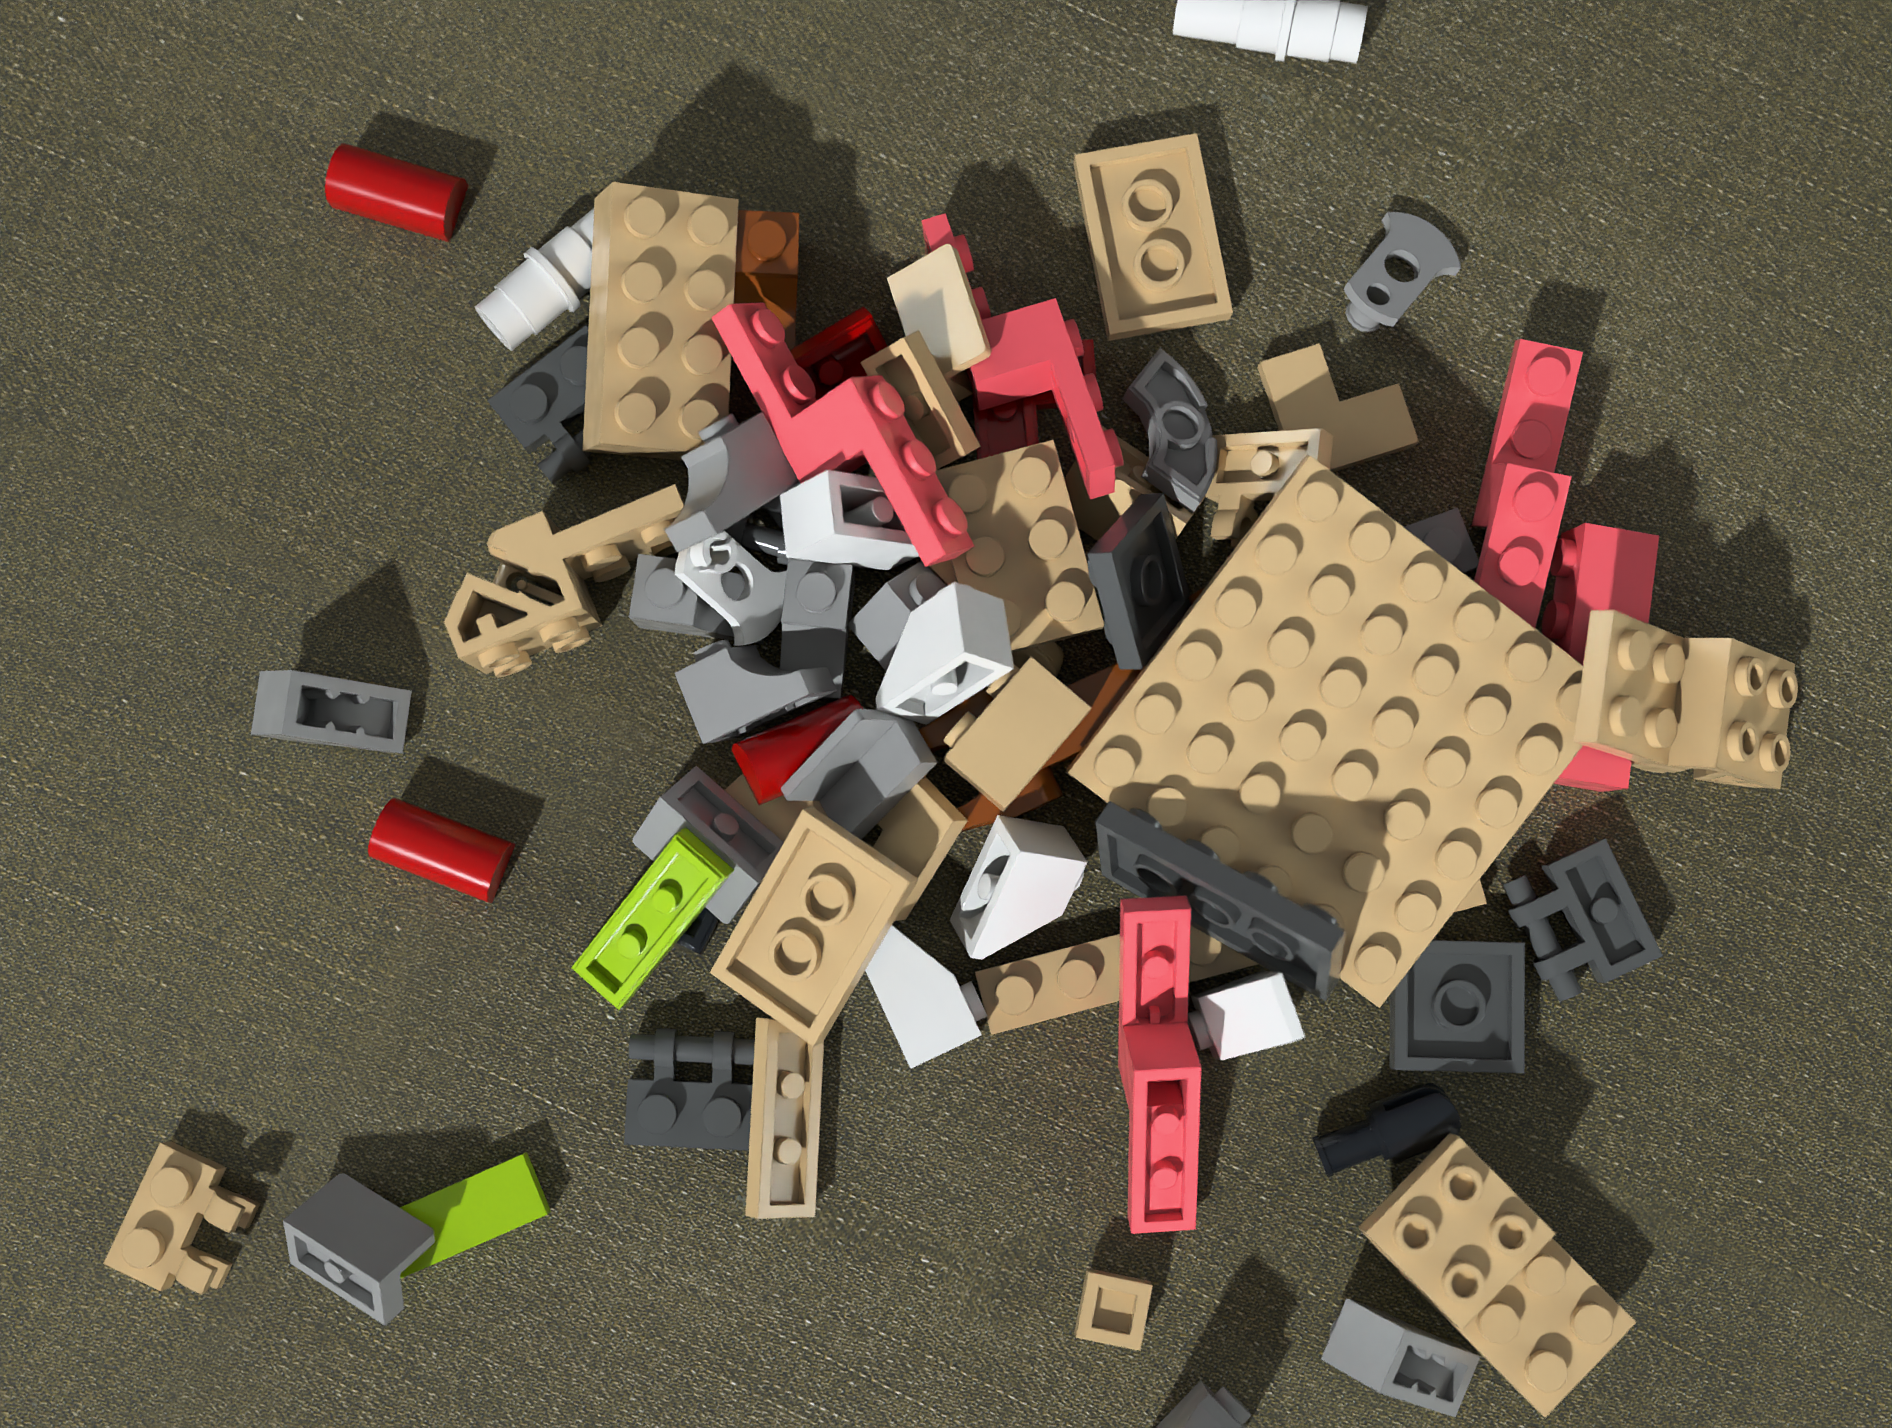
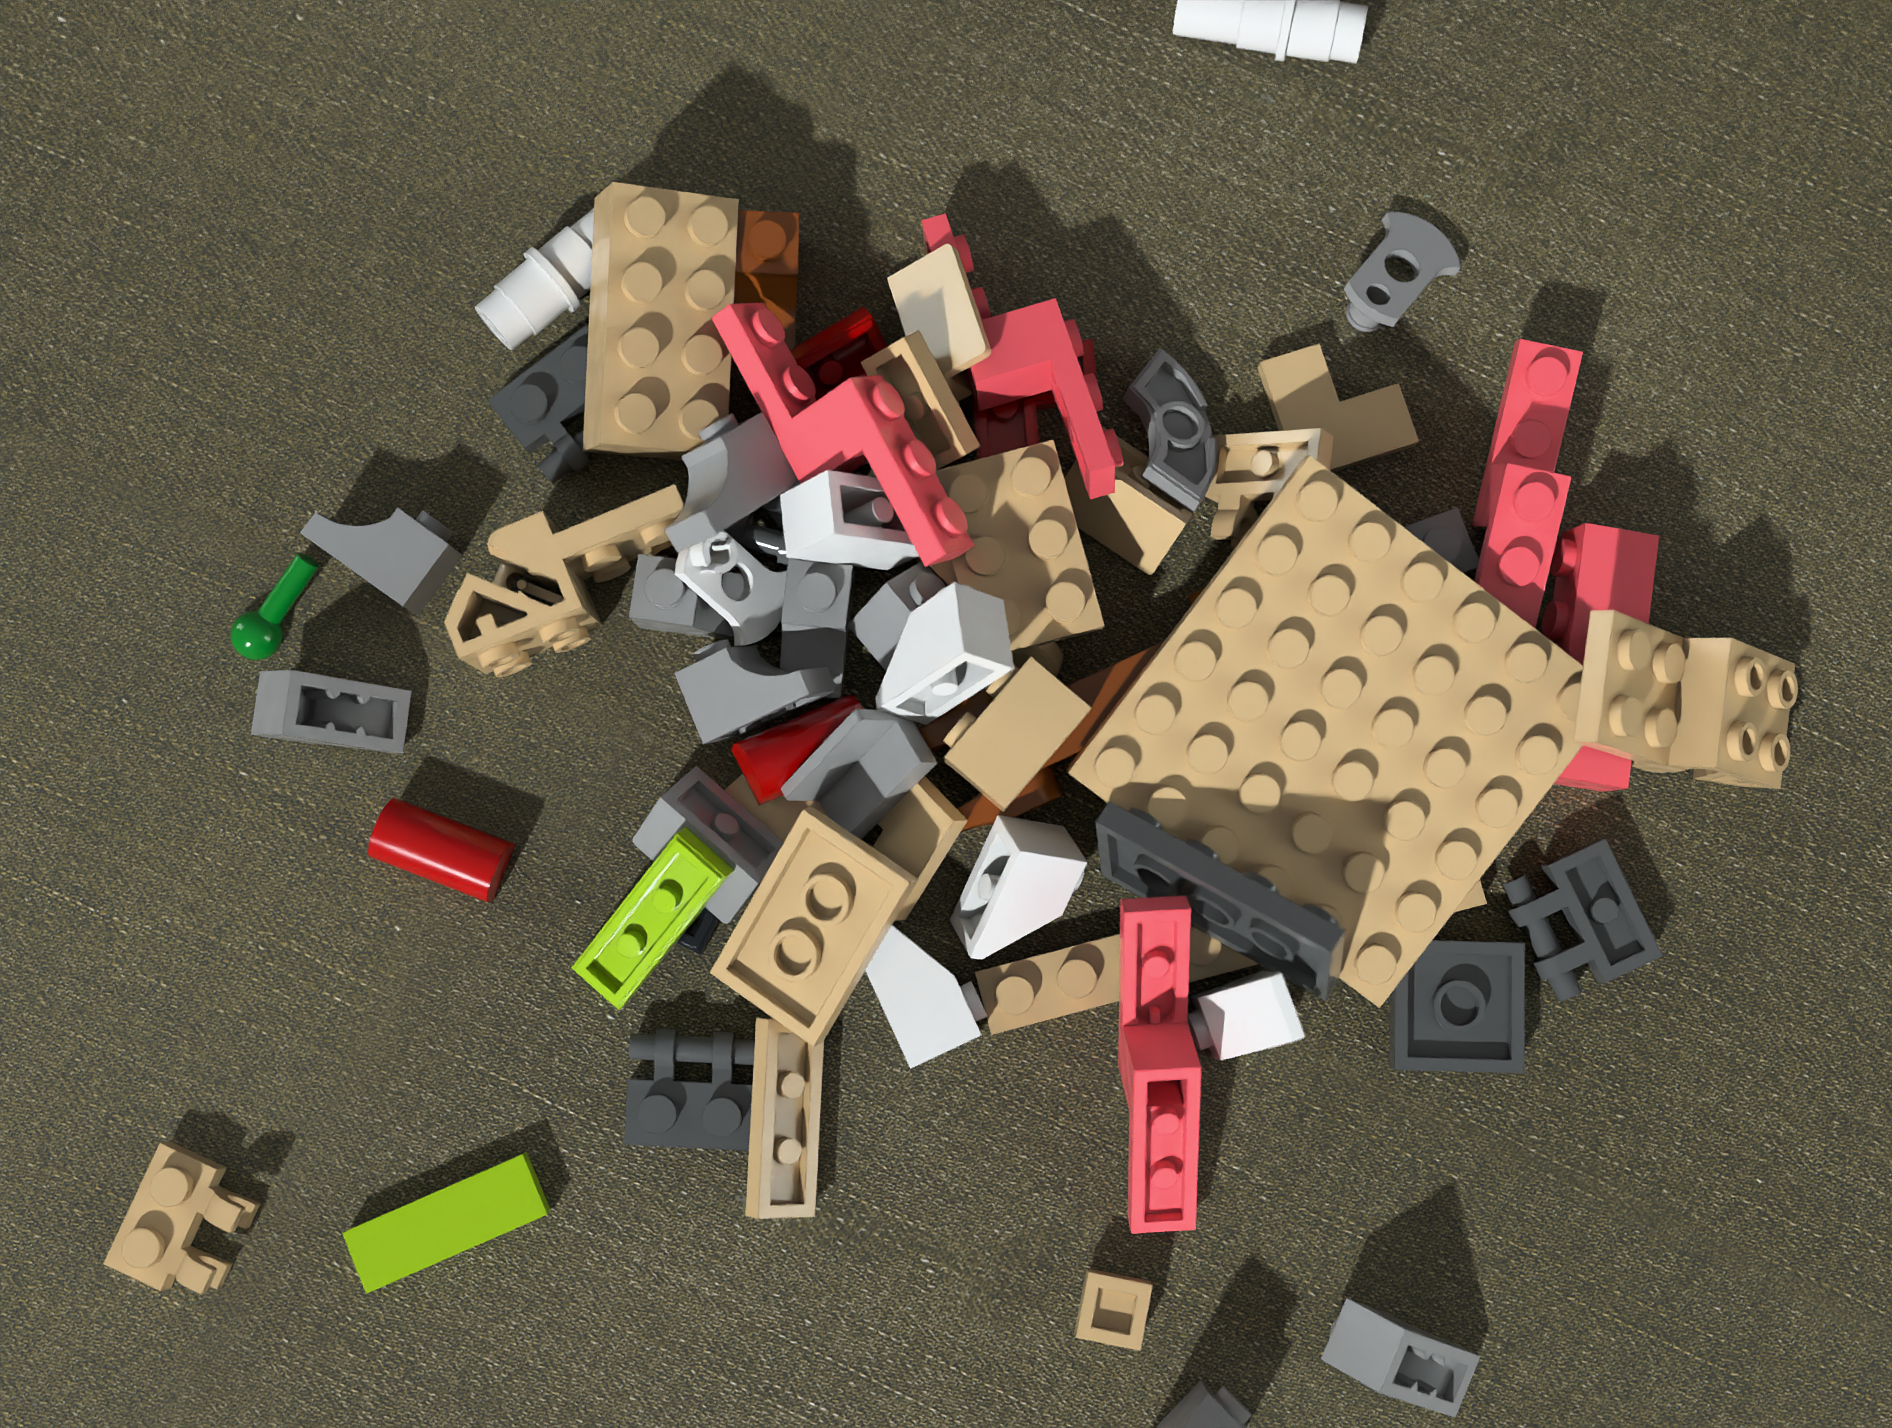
light grey panel [283,1174,435,1326] -> none
red brick [325,143,469,242] -> none
tan plate [1073,133,1233,341] -> none
dark grey plate [1087,493,1191,669] -> none
black arm [1312,1083,1461,1177] -> none
tan piece [1358,1133,1637,1418] -> none
none -> green bar [230,552,319,660]
none -> light grey arch [300,508,463,615]

